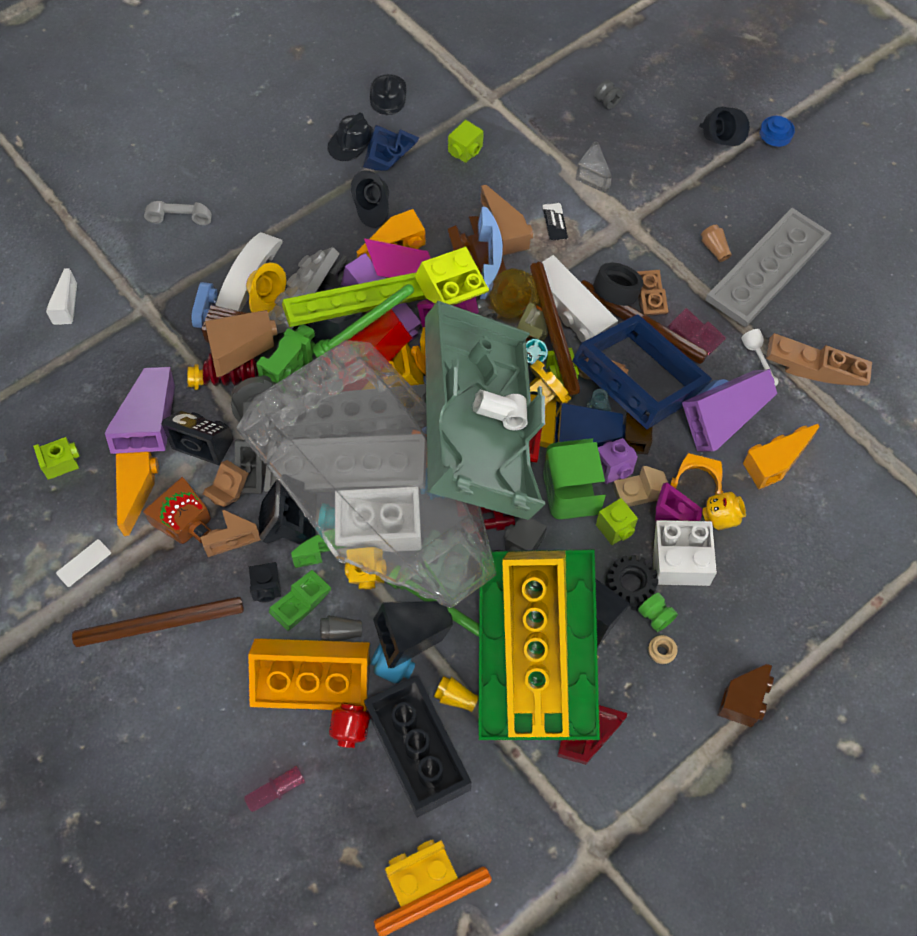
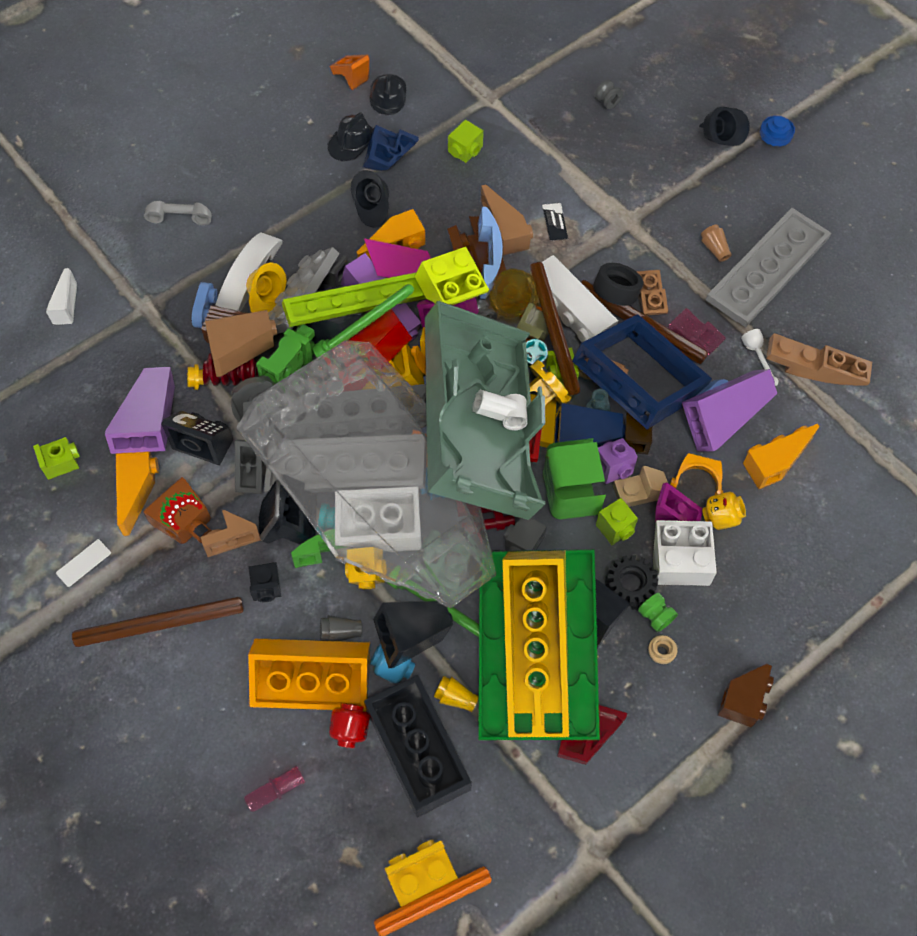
medium nougat bracket [203,460,249,507] -> none
bright green slope [269,570,331,631] -> none
clear slope [576,142,612,193] -> none
none -> orange slope [329,55,370,90]

